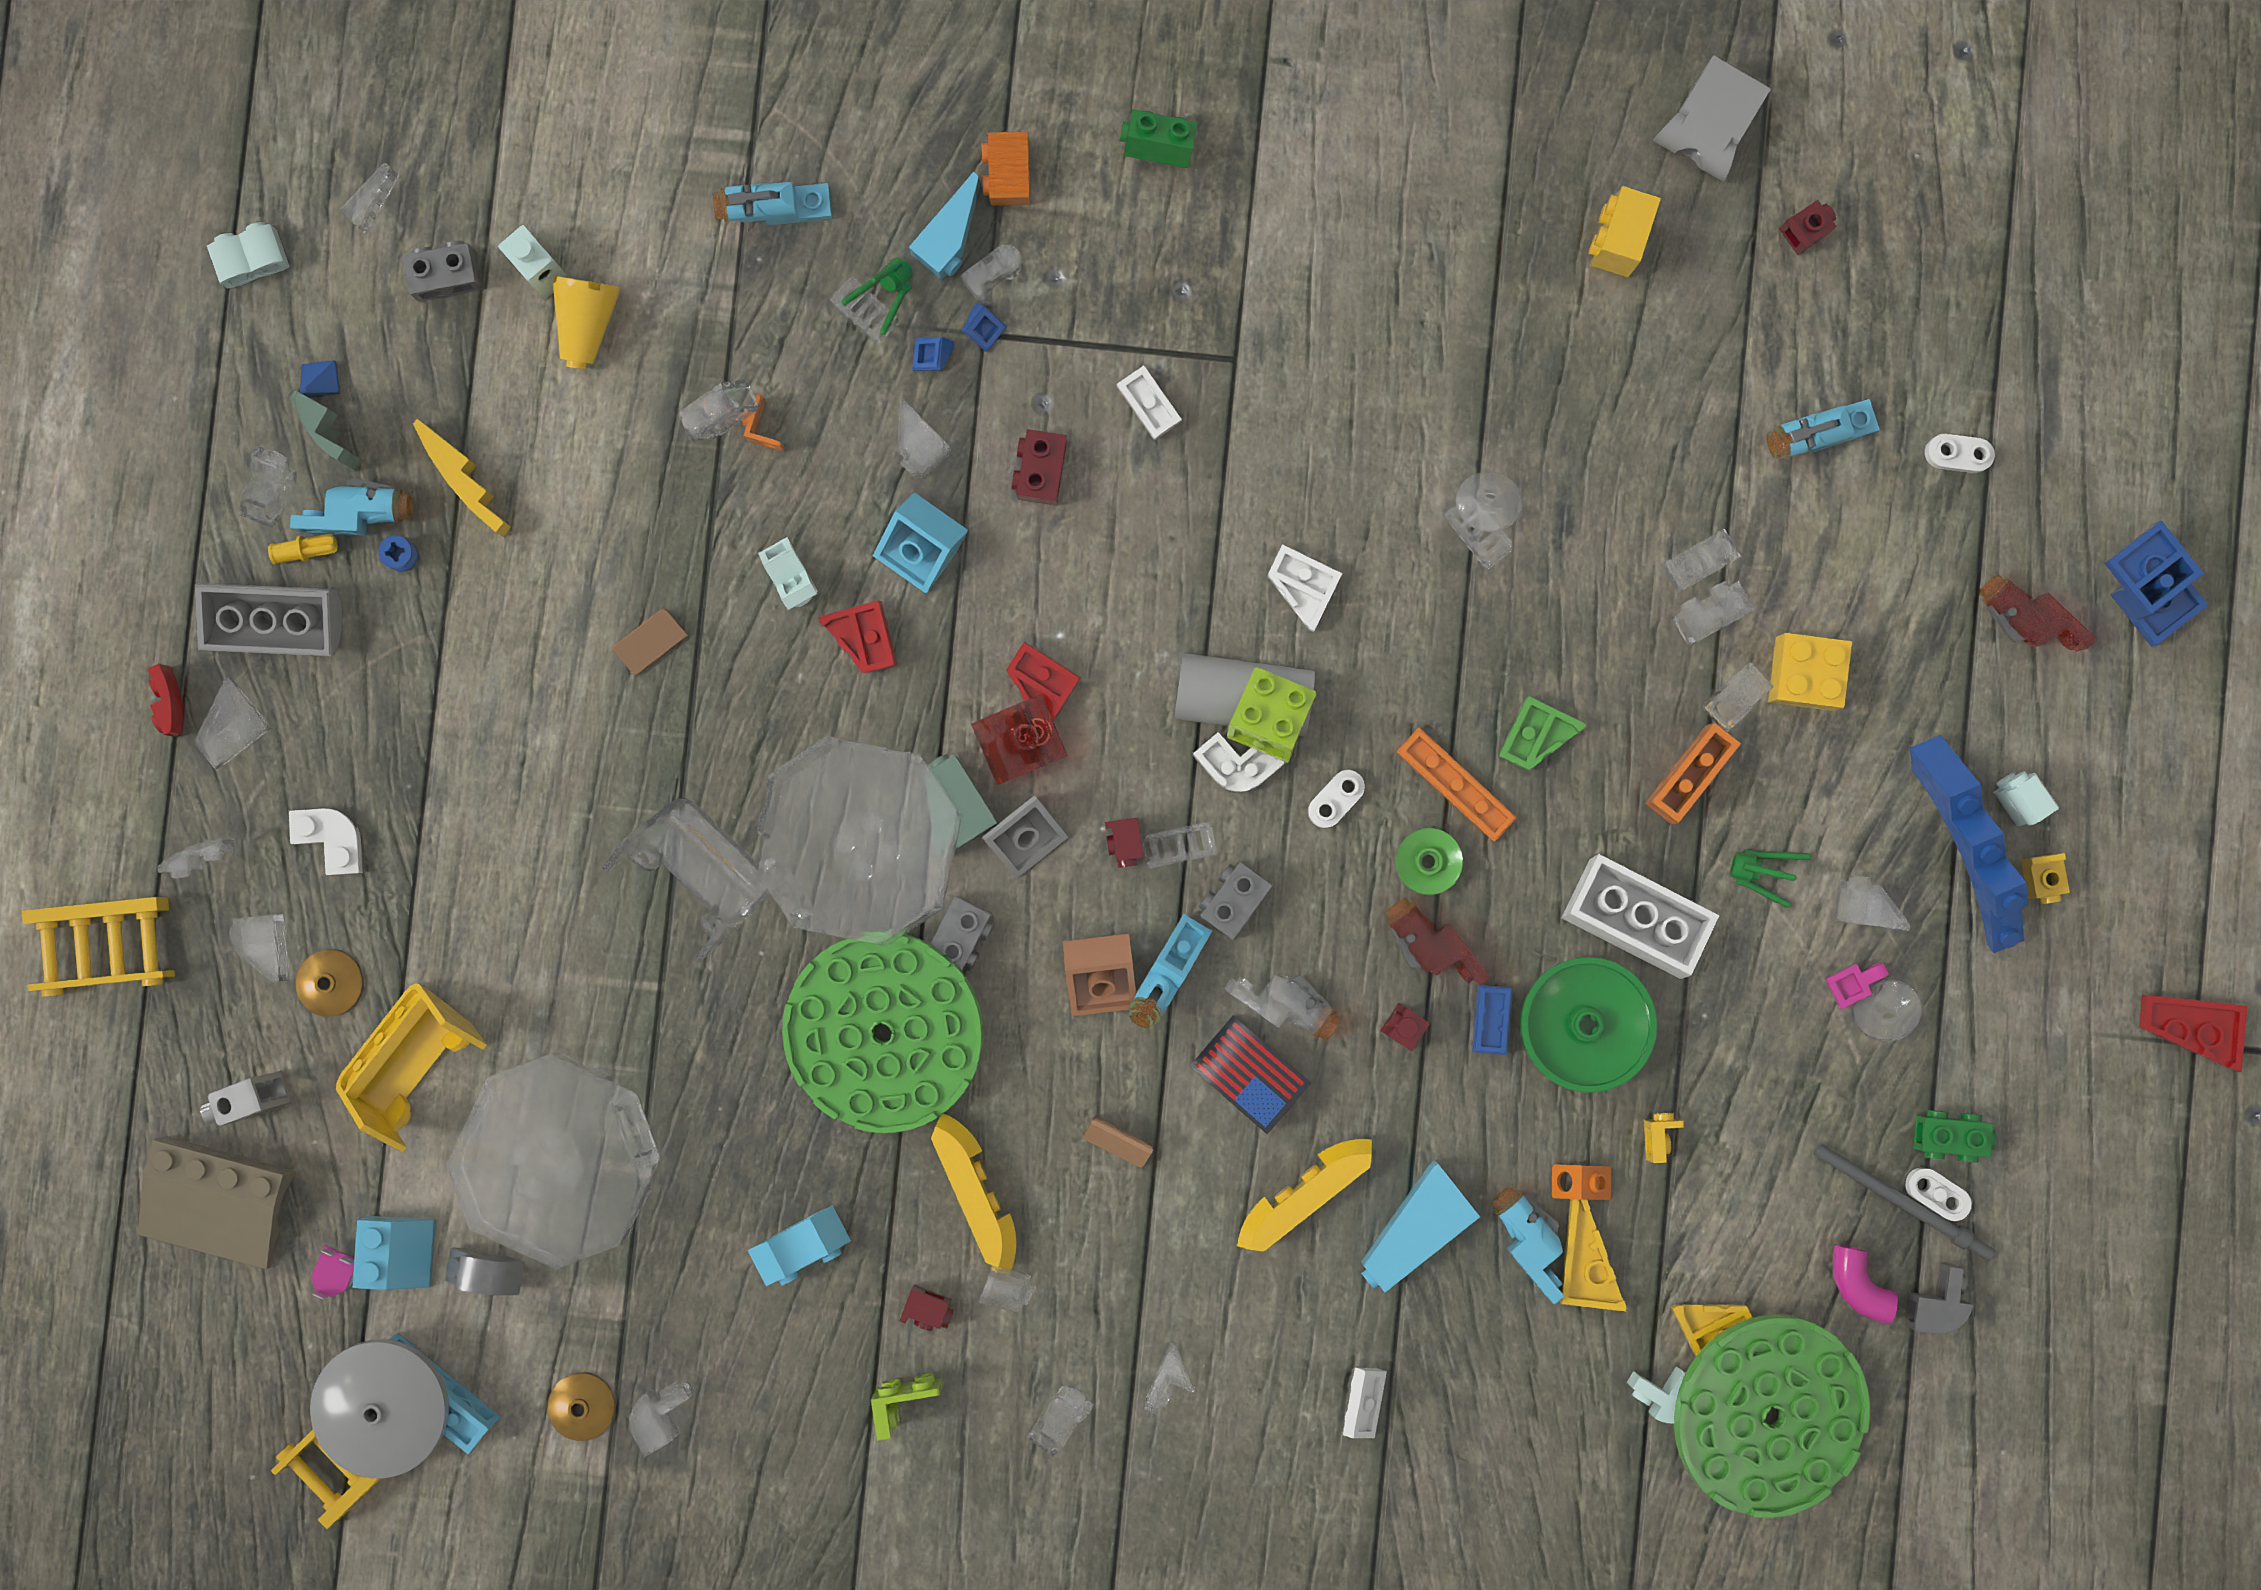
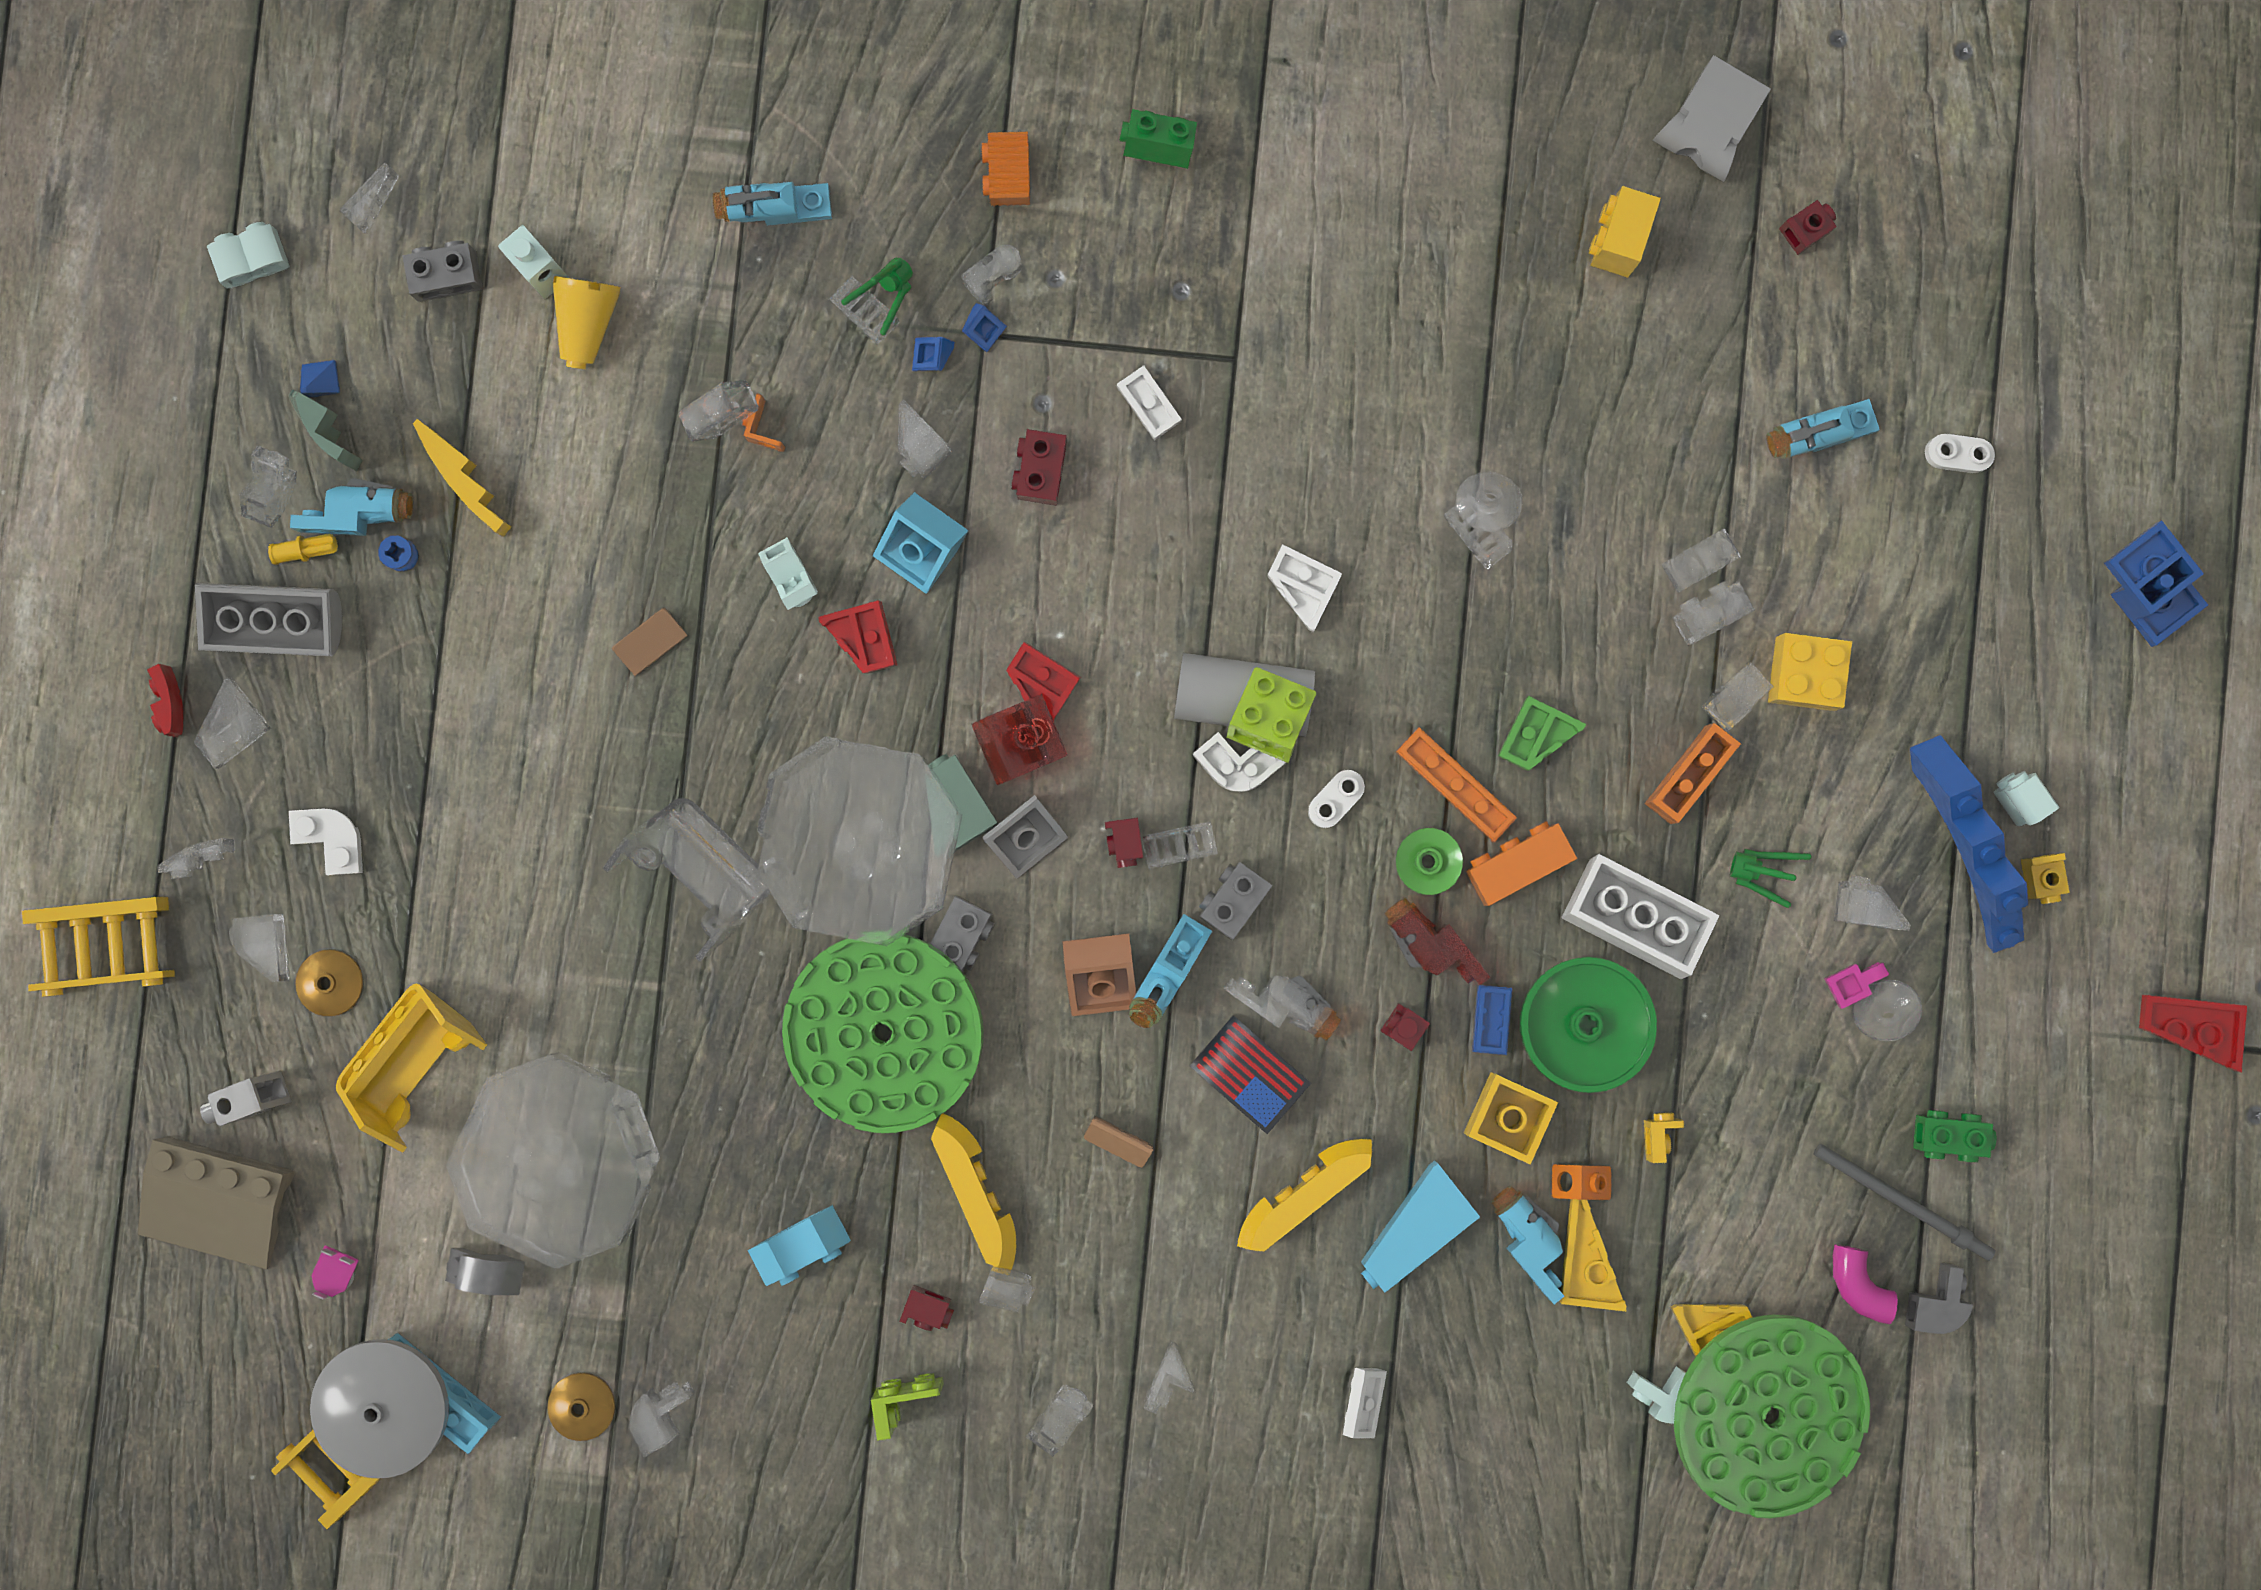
medium azure slope [352,1215,436,1290] -> none
medium azure slope [909,172,981,281] -> none
white plate [1905,1167,1971,1221] -> none
clear red plate [1978,574,2097,652] -> none
none -> yellow brick [1464,1072,1558,1165]
none -> orange brick [1466,821,1577,906]

